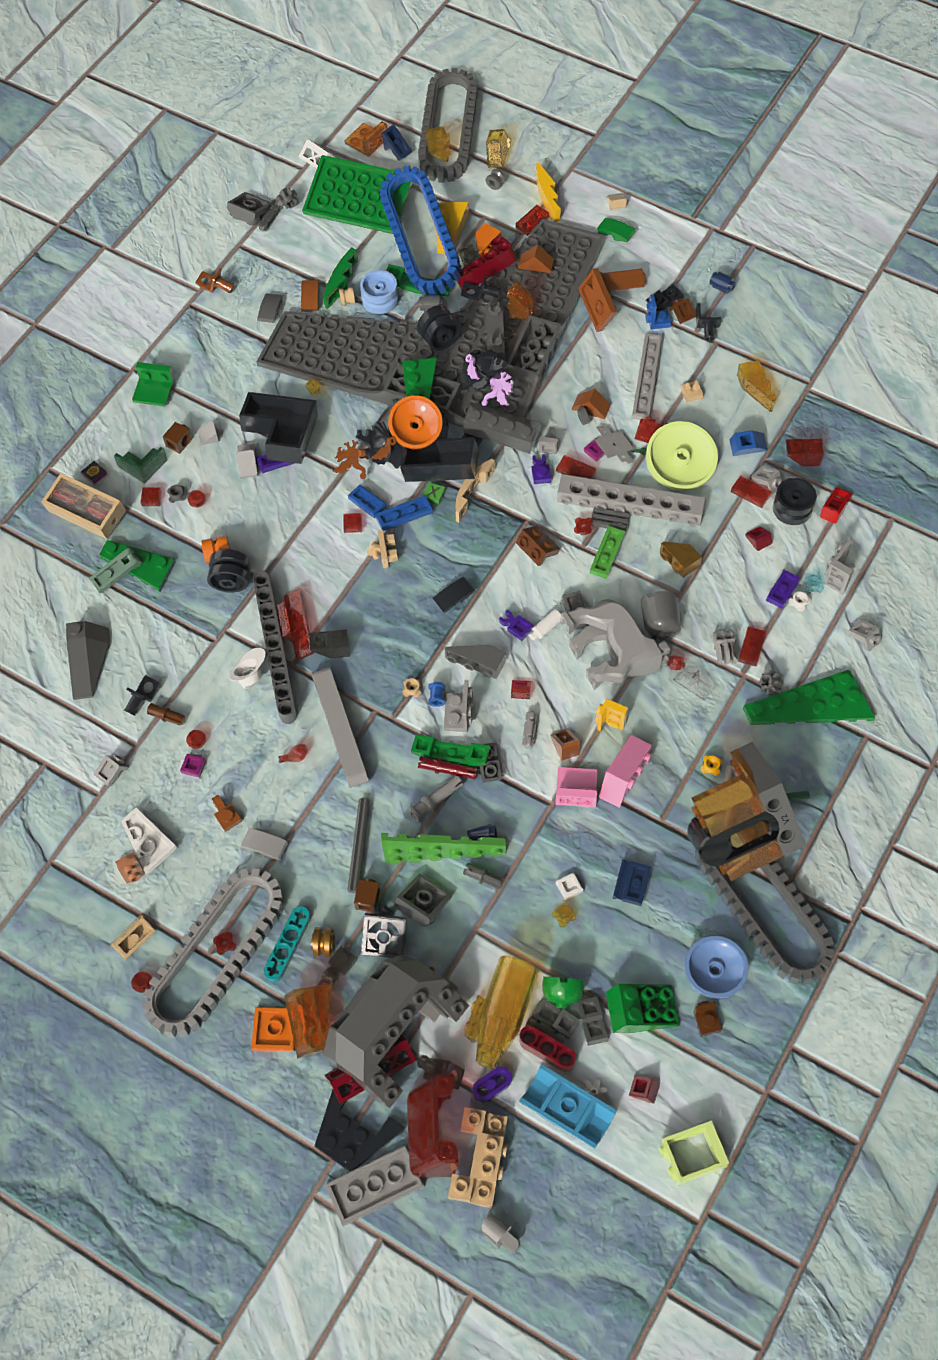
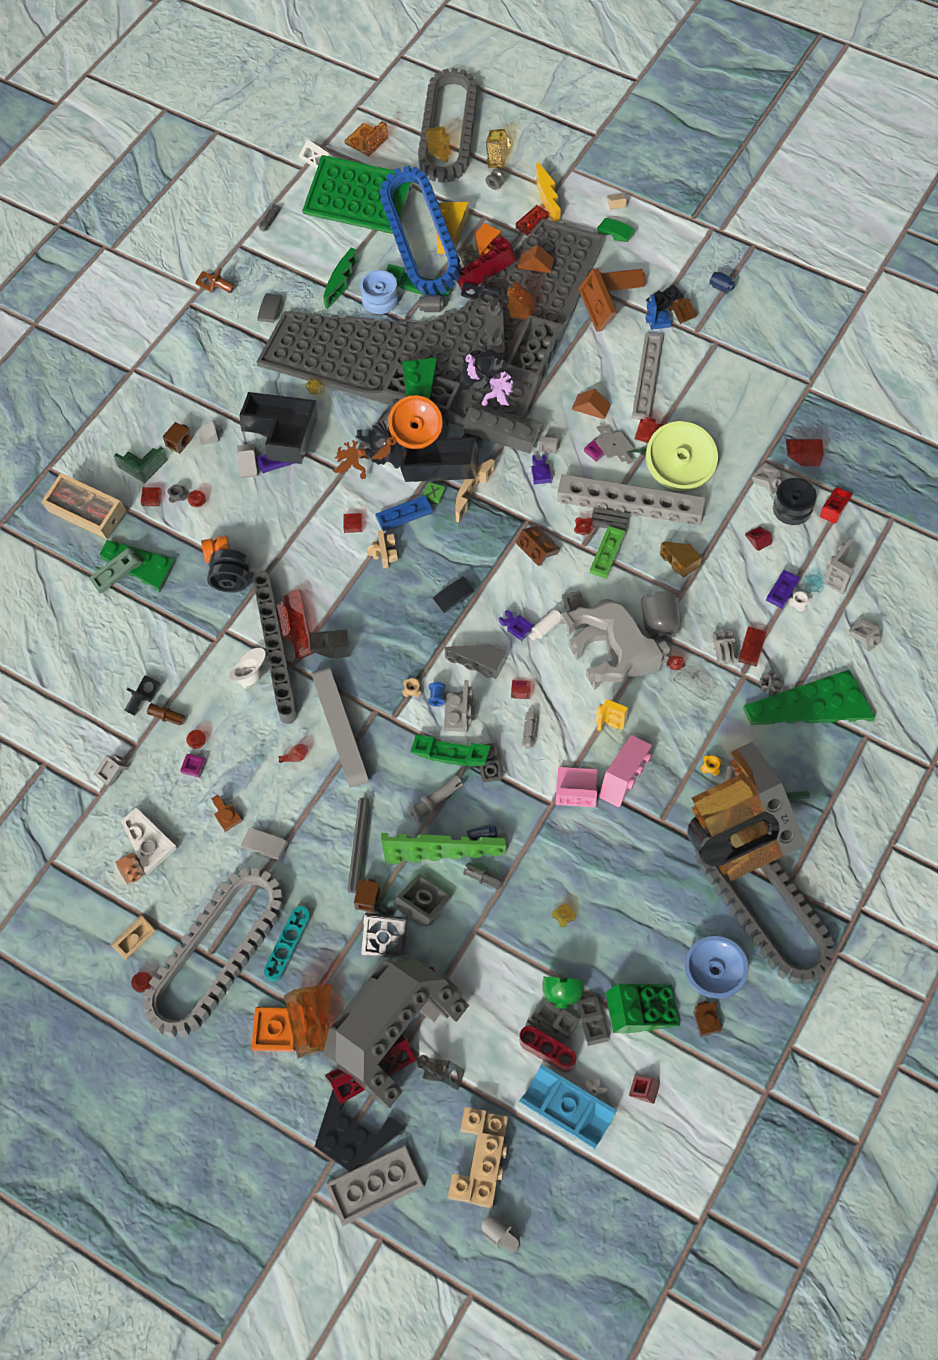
dark grey wedge [66,621,109,700] -> none
tile [81,461,107,485] -> none
green bracket [132,362,175,406] -> none
clear red plate [213,932,236,955] -> none
dark grey slope [227,192,272,225] -> none
dark grey gear [277,188,298,209] -> none
dark orange slope [301,280,319,312] -> none
pearl gold wheel [311,927,335,957] -> none
clear smoke plate [321,946,358,986] -> none
tan wheel [339,287,355,306] -> none
blue plate [348,485,387,519] -> none
dark blue slope [381,124,412,161] -> none
clear red windscreen [407,1073,459,1178] -> none
black wheel [417,305,461,351] -> none
dark red pin [418,756,478,780] -> none
clear yellow piece [464,956,539,1069] -> none
dark purple plate [472,1067,512,1103] -> none
dark orange slope [550,728,580,761] -> none
clear red plate [556,455,596,479] -> none
white tile [556,872,583,900] -> none
dark grey tile [577,407,590,425] -> none
dark blue plate [613,859,651,906] -> none
yellowish green window [659,1120,729,1186] -> none
tan tile [681,380,703,402] -> none
black bracket [696,303,721,342] -> none
blue slope [729,430,767,456] -> none
clear red plate [731,476,772,508] -> none
clear yellow slope [737,360,776,412] -> none

